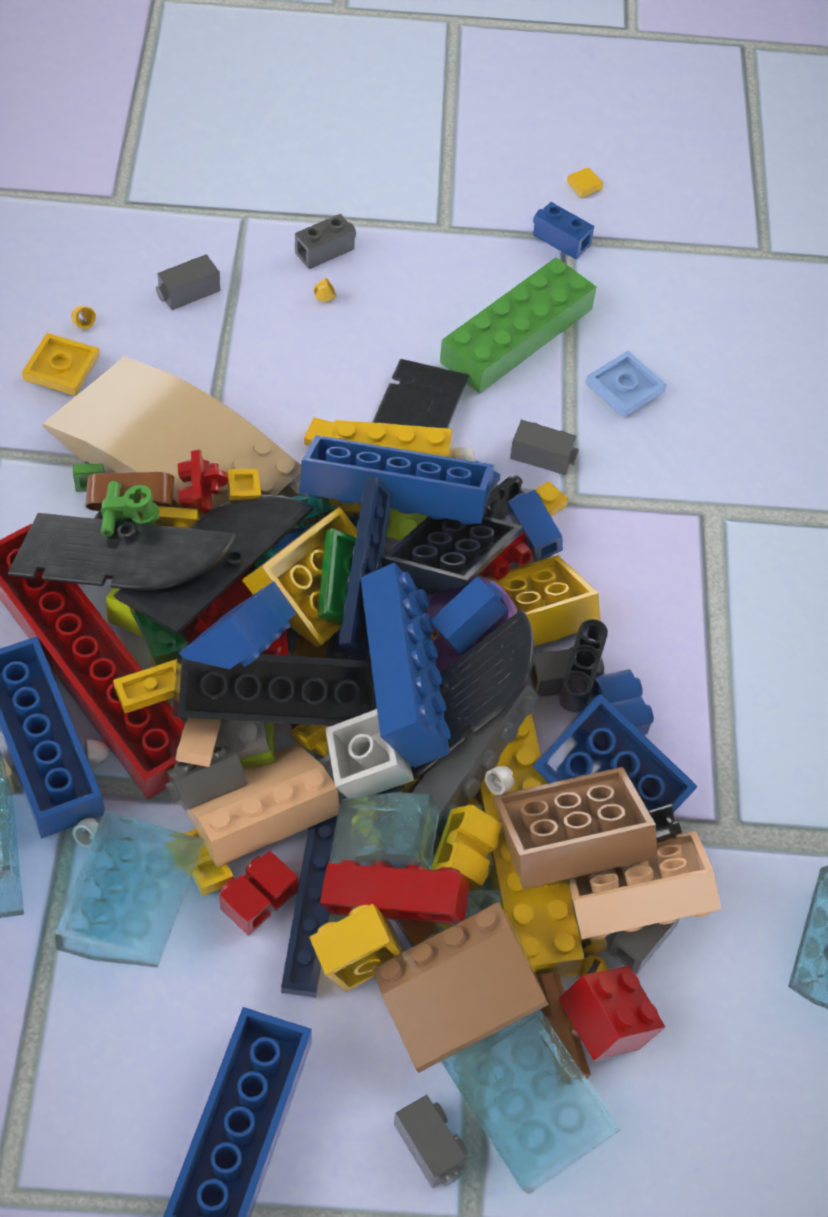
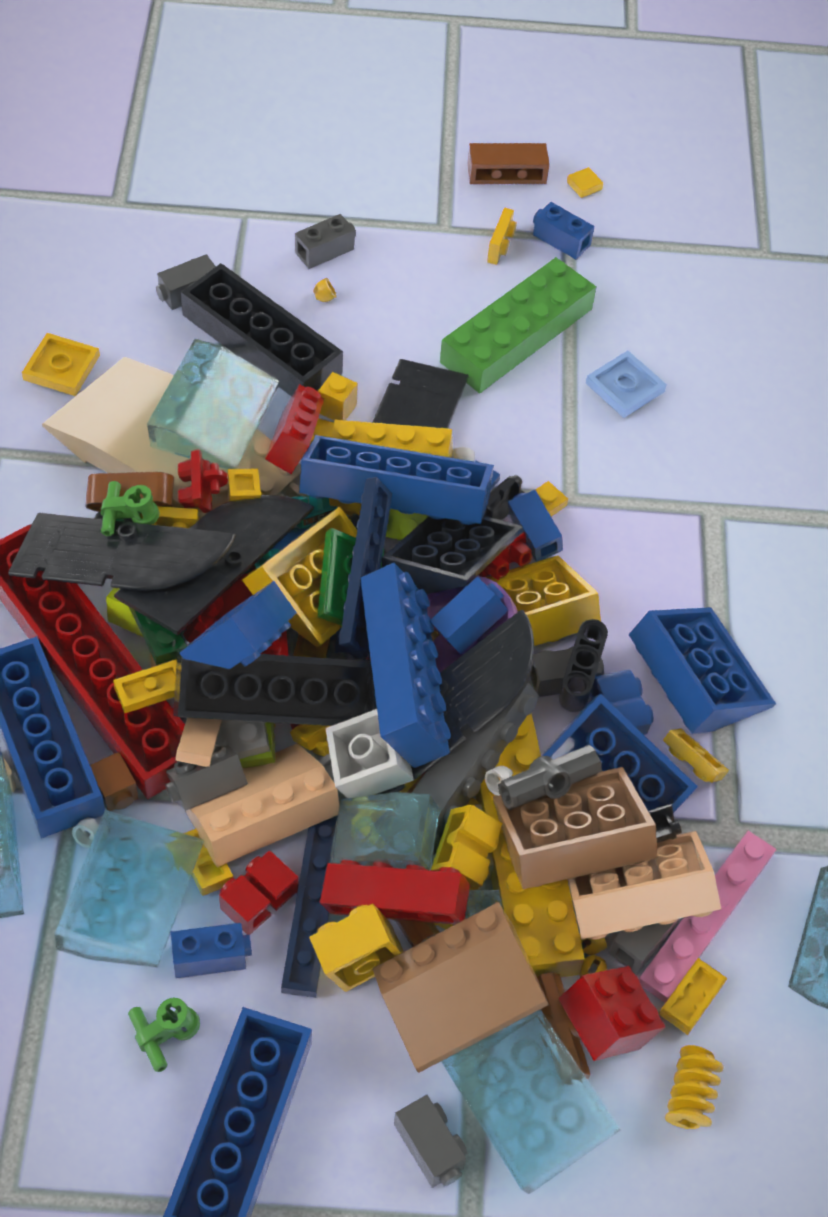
yellow hinge [71,305,96,329] -> none
bright green tile [73,464,104,492] -> none
white hinge [85,739,109,766] -> none
dark grey brick [510,419,579,475] -> none
none -> dark orange brick [90,752,138,813]
none -> bright green piece [128,997,200,1072]
none -> clear light blue slope [147,339,279,469]
none -> blue brick [170,923,252,978]
none -> black brick [181,263,343,397]
none -> red brick [265,384,325,474]
none -> yellow brick [318,372,358,421]
none -> dark orange brick [467,143,550,184]
none -> yellow plate [487,207,517,265]
none -> dark grey piece [498,745,602,810]
none -> blue slope [628,607,776,734]
none -> bright pink plate [639,830,776,1003]
none -> yellow plate [659,958,727,1035]
none -> yellow plate [663,728,729,783]
none -> yellow piece [664,1045,724,1129]

